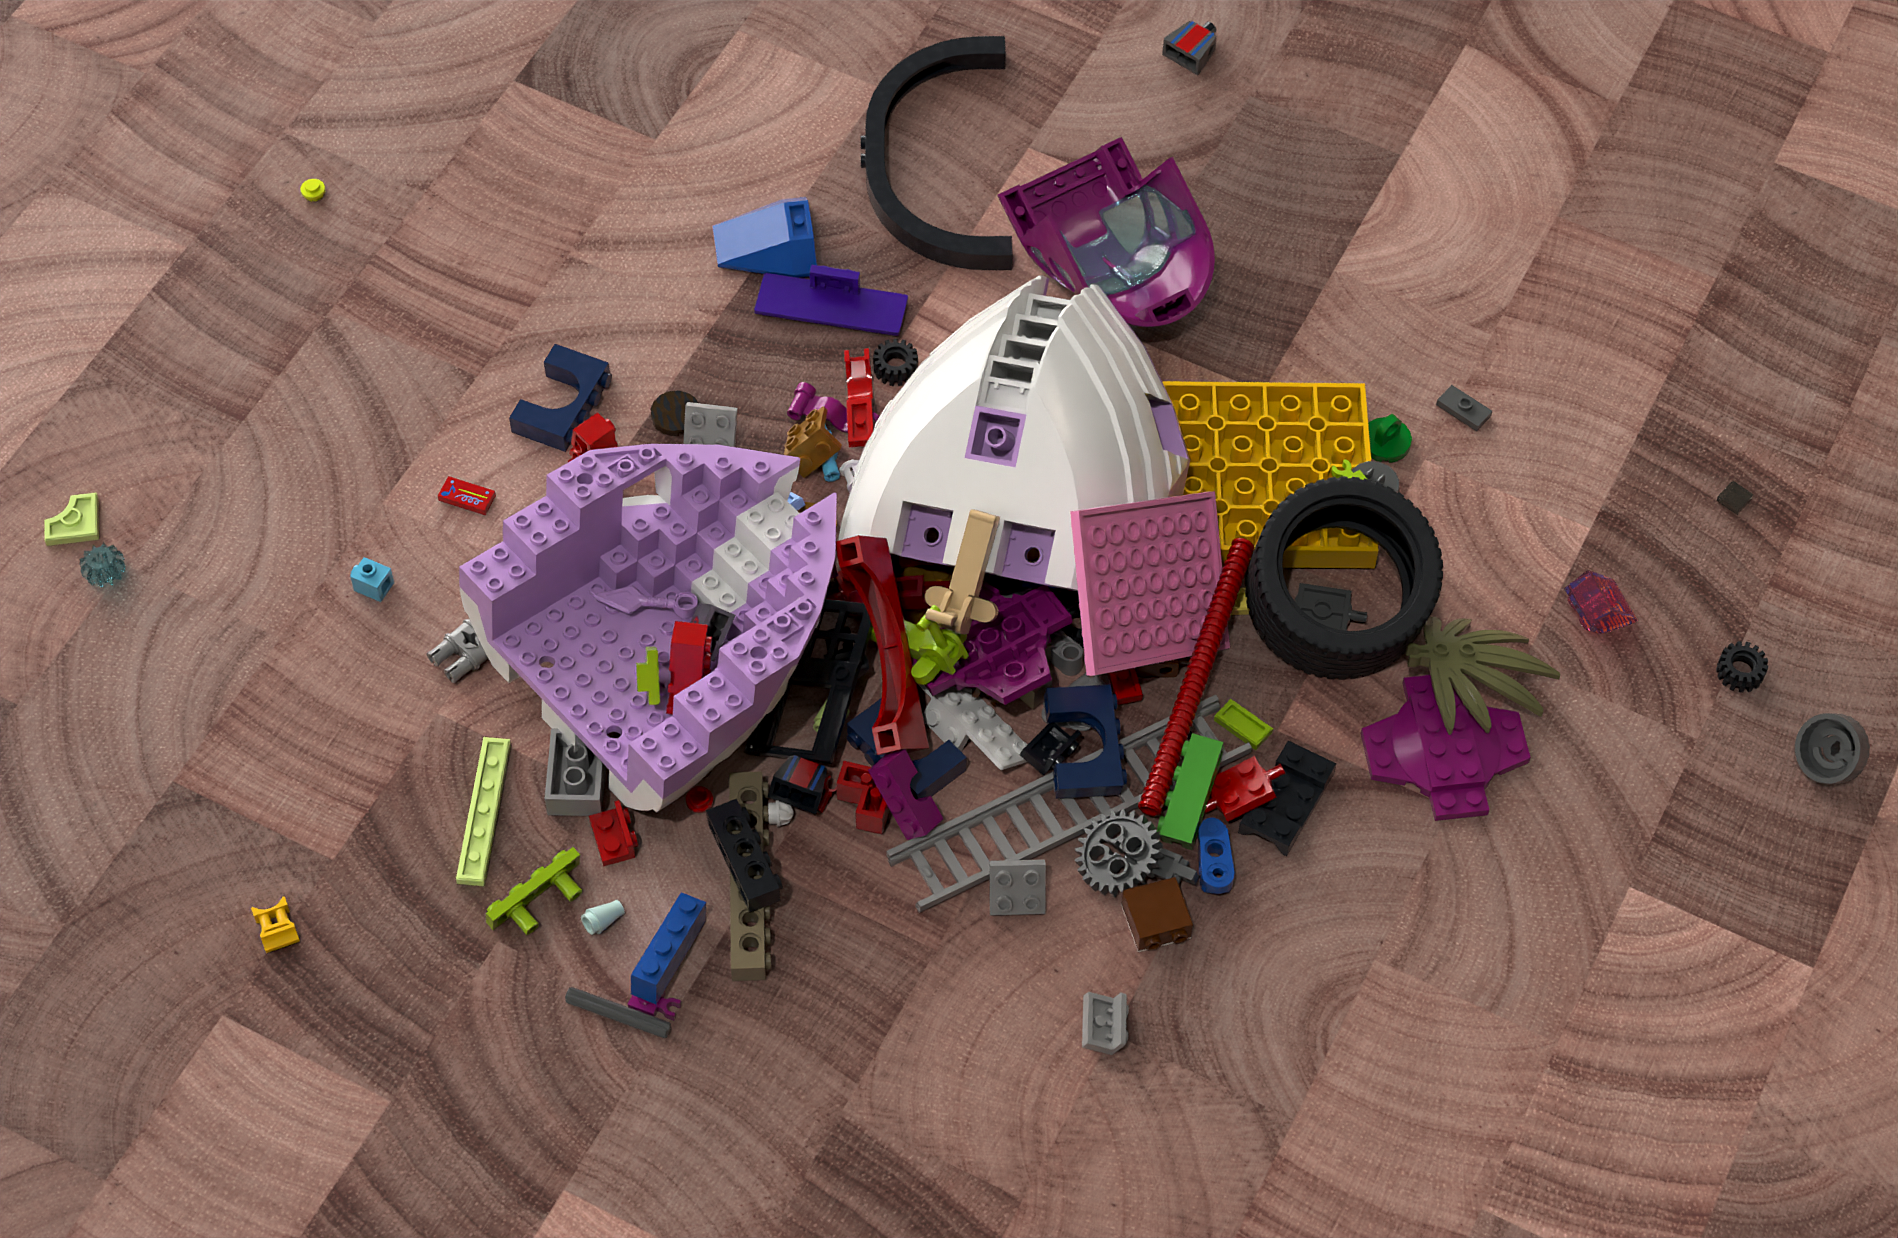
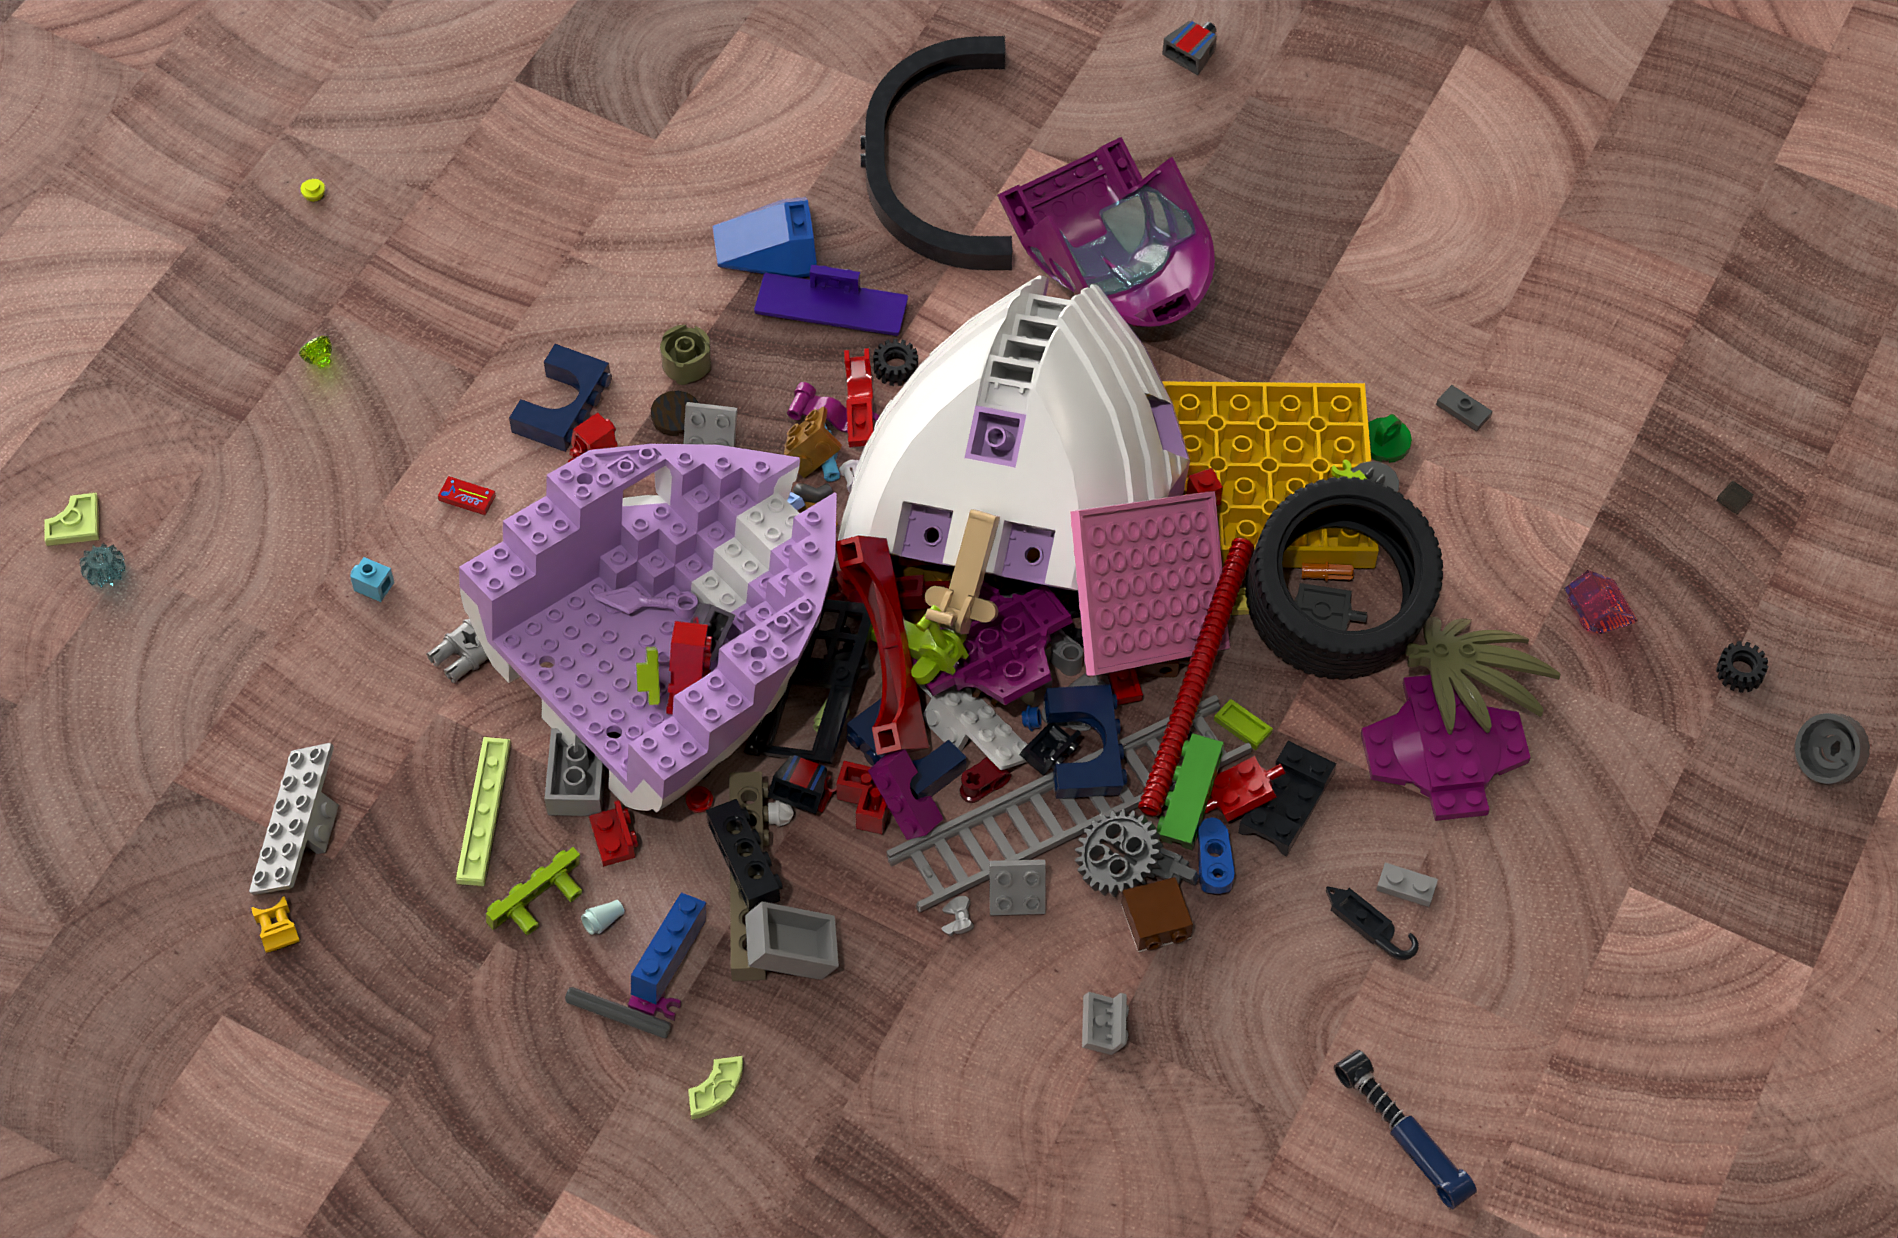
none -> light grey bracket [249,743,339,895]
none -> clear neon green brick [298,335,332,369]
none -> olive brick [660,325,711,385]
none -> yellowish green tile [688,1056,743,1119]
none -> light grey piece [745,902,839,980]
none -> dark grey arm [793,483,833,503]
none -> light grey piece [942,896,974,936]
none -> dark red piece [960,757,1012,803]
none -> blue plate [1022,705,1042,731]
none -> red brick [1186,468,1223,507]
none -> orange axle [1302,561,1354,582]
none -> black plate [1326,886,1419,960]
none -> dark blue piece [1334,1049,1477,1209]
none -> light grey plate [1376,863,1438,907]

